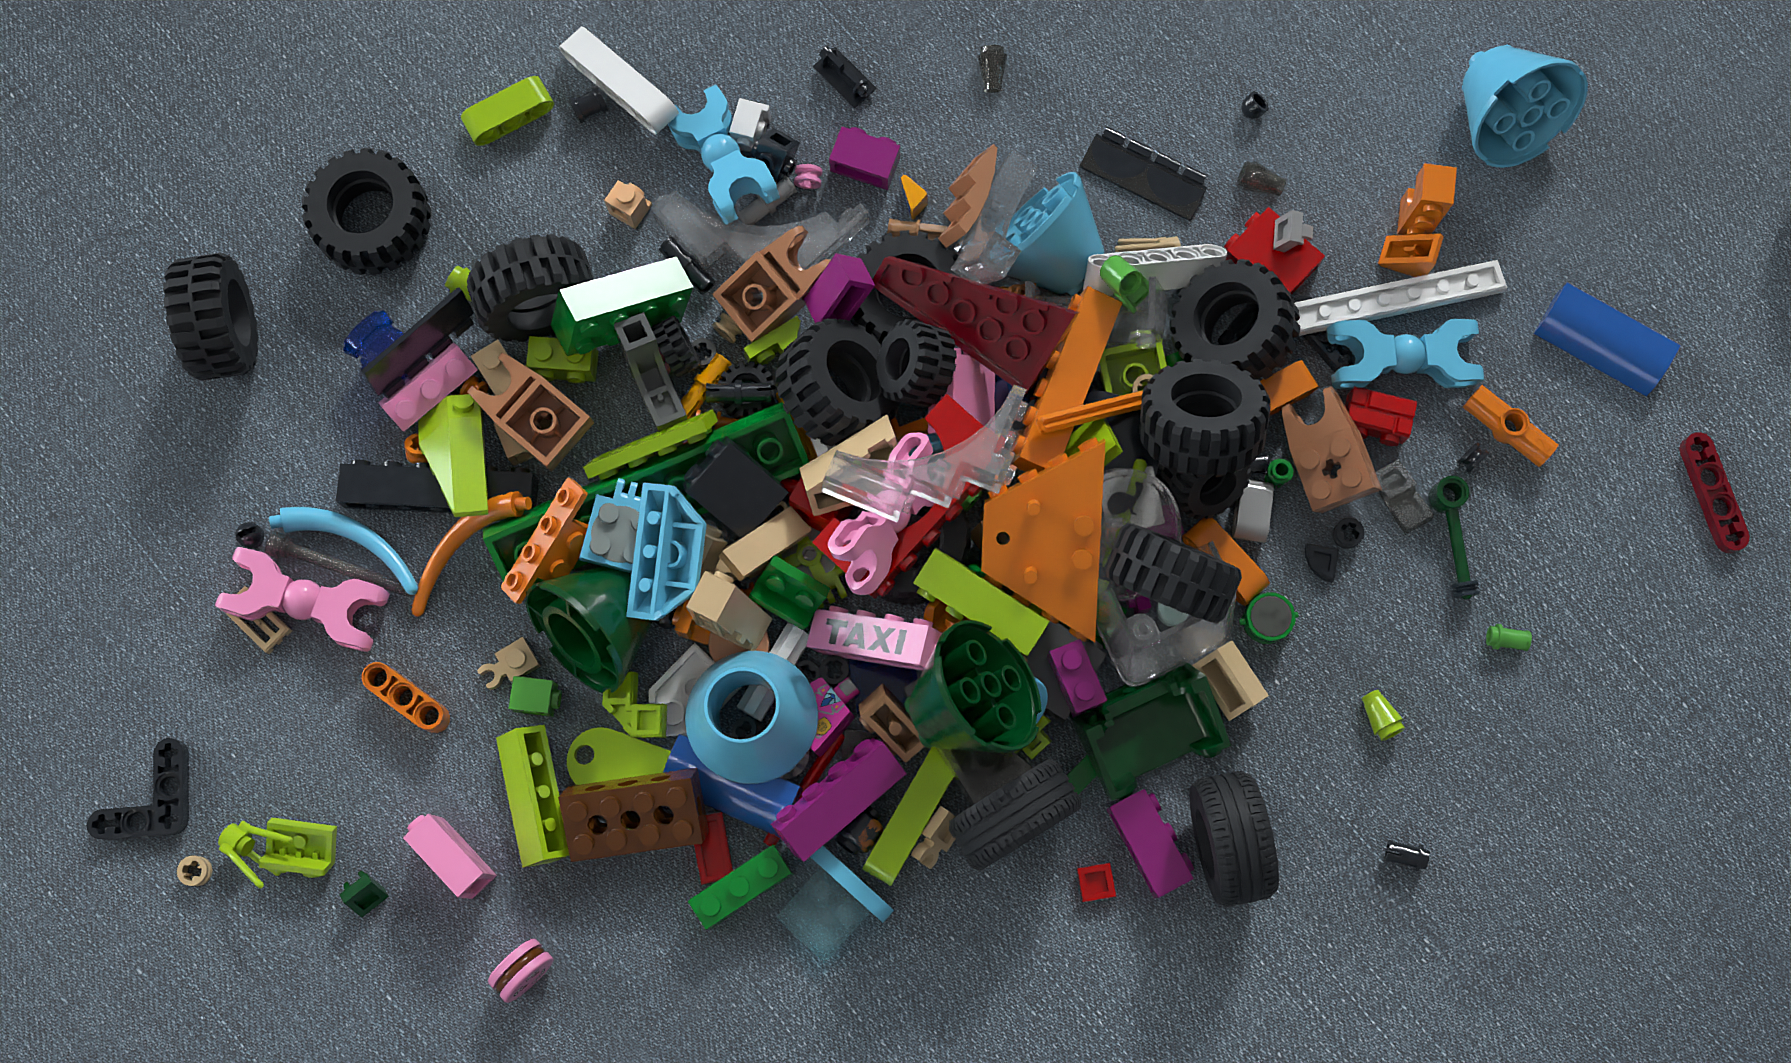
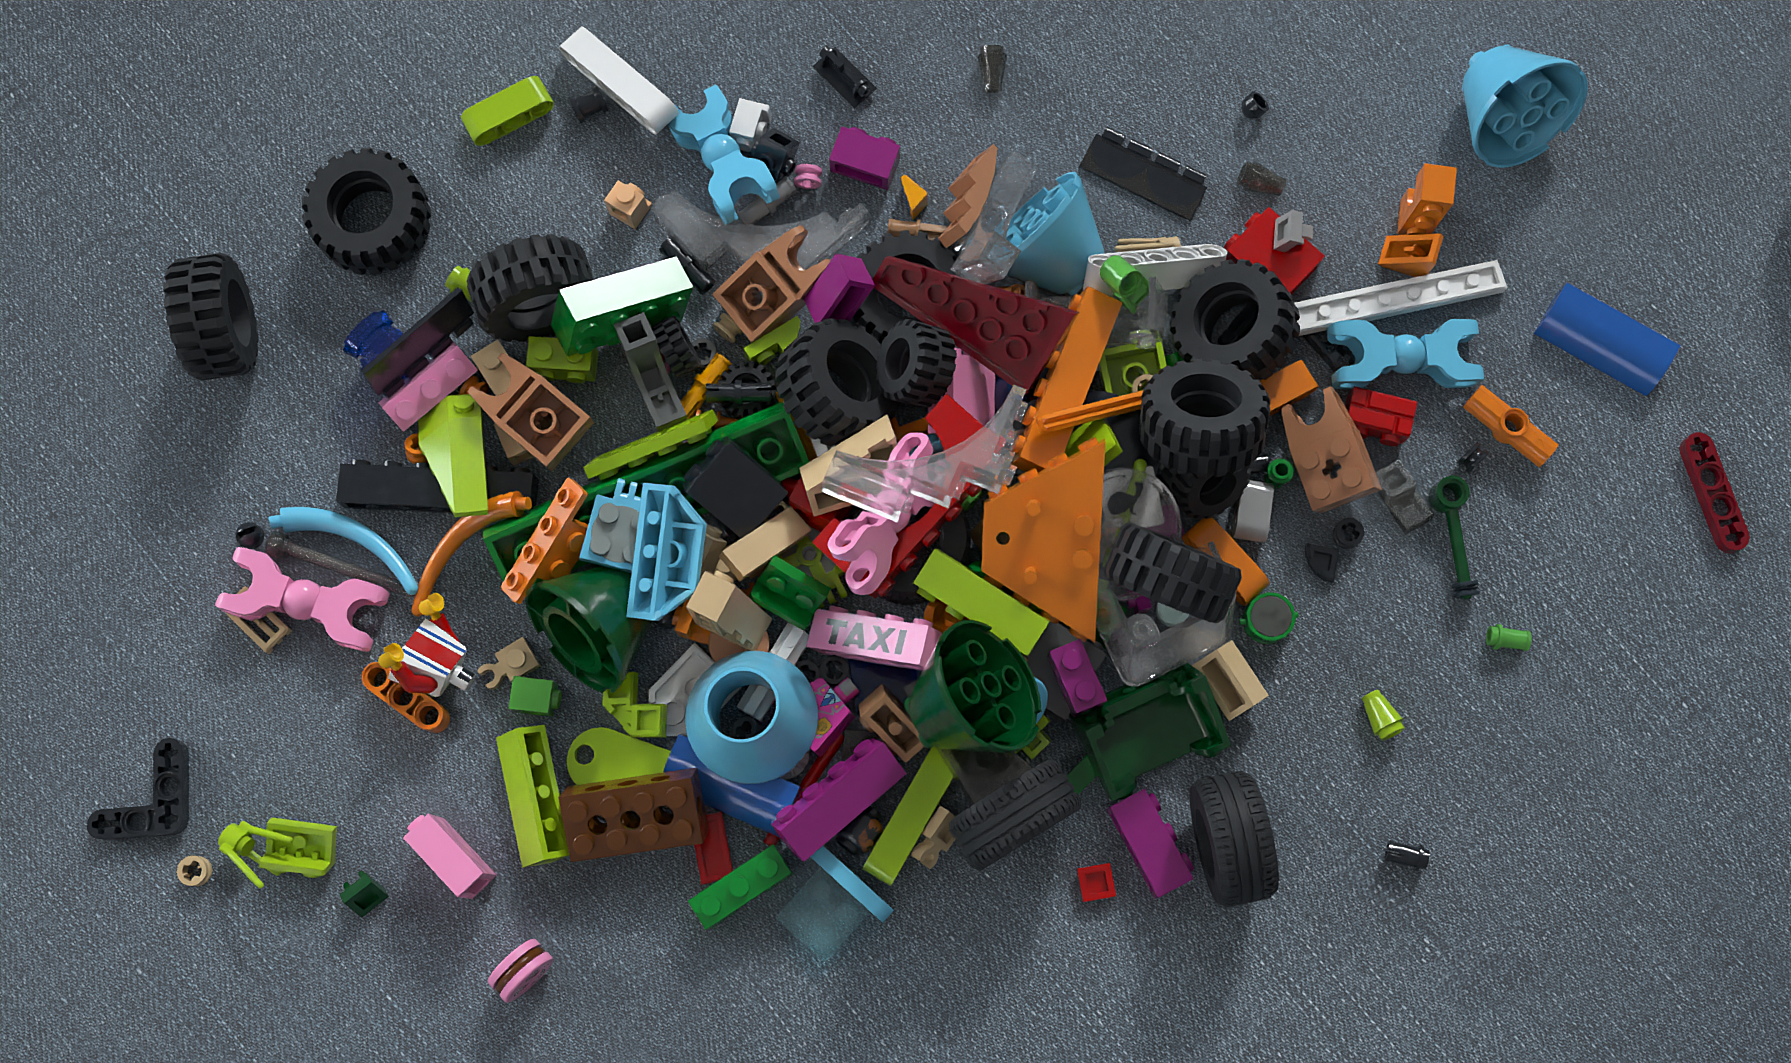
none -> torso [378,593,476,697]

